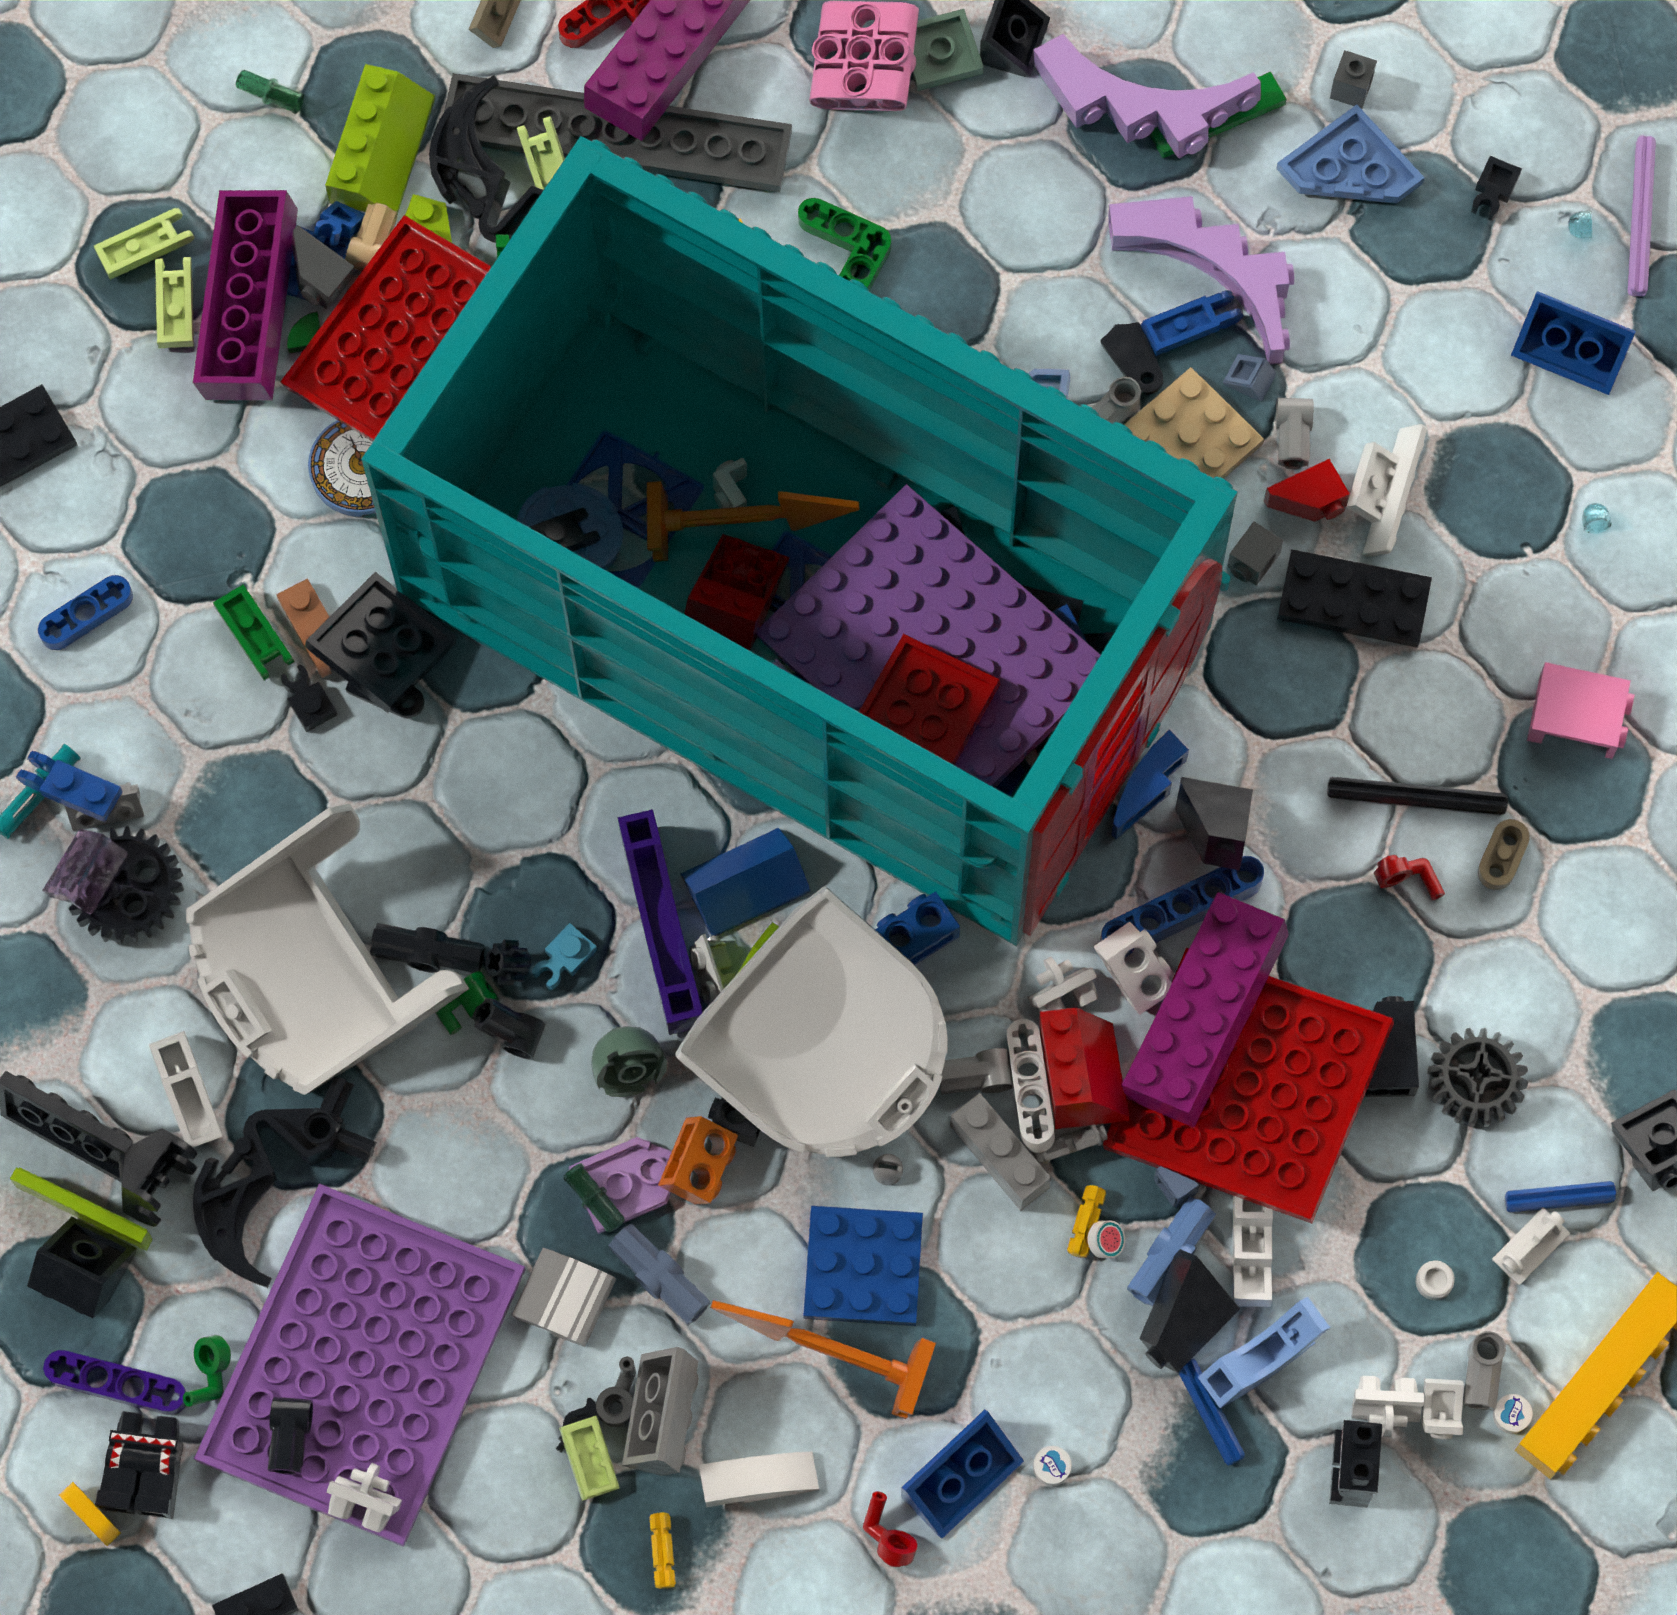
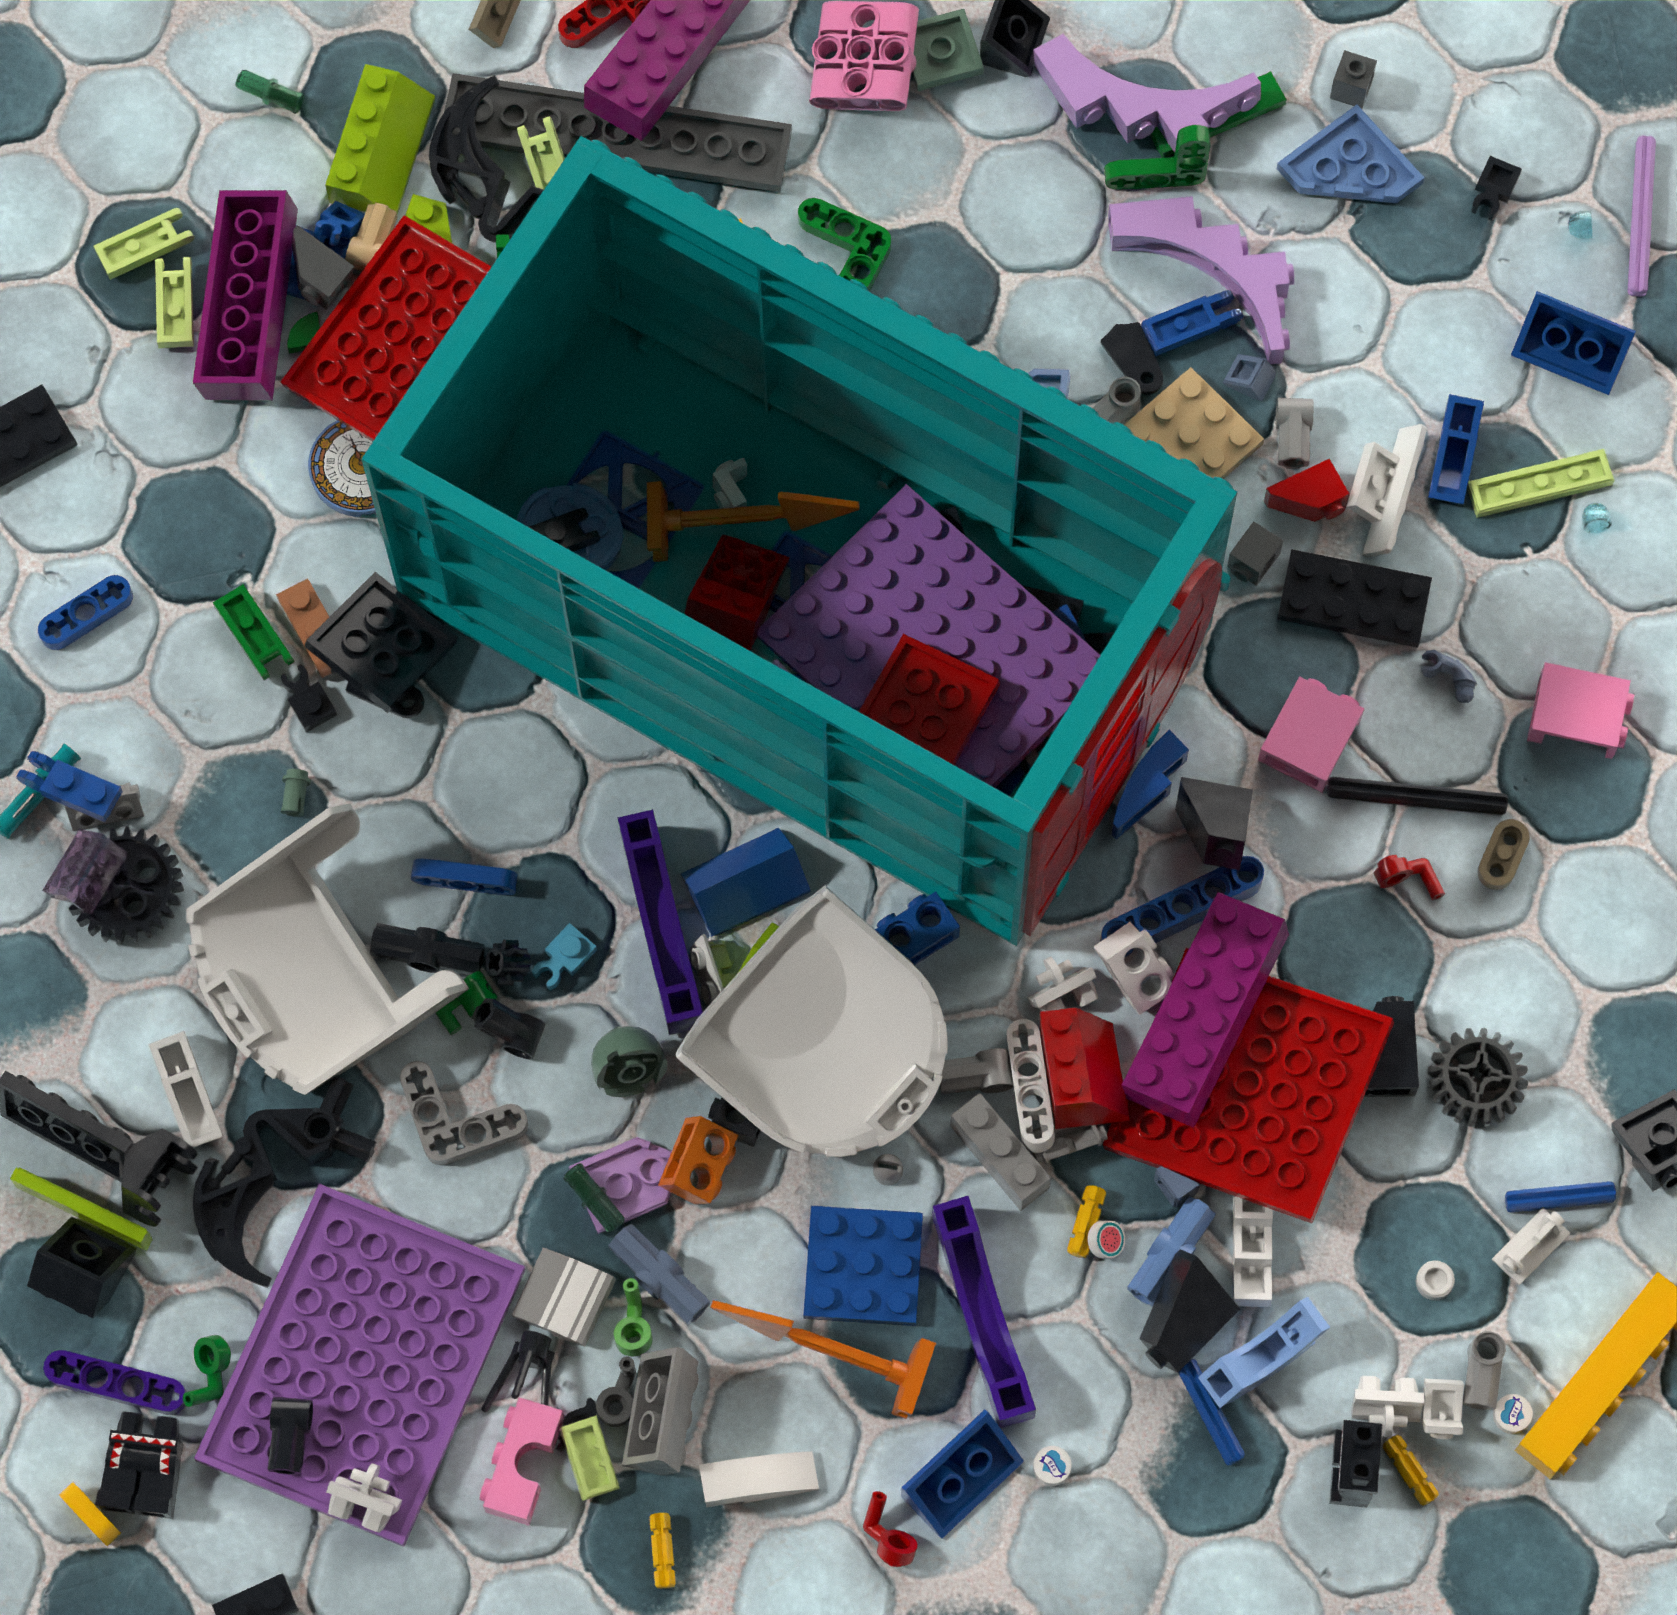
none -> sand green pin [281,769,311,817]
none -> light grey beam [400,1061,528,1165]
none -> blue beam [410,858,518,895]
none -> bright pink arch [480,1397,565,1526]
none -> black plant [481,1330,555,1412]
none -> bright green plate [614,1278,653,1357]
none -> dark purple arch [932,1195,1036,1428]
none -> green beam [1104,125,1211,190]
none -> bright pink panel [1258,676,1365,793]
none -> yellow axle [1383,1434,1439,1506]
none -> sand blue piece [1421,650,1477,703]
none -> blue slope [1428,394,1484,505]
none -> yellowish green tile [1467,449,1614,518]

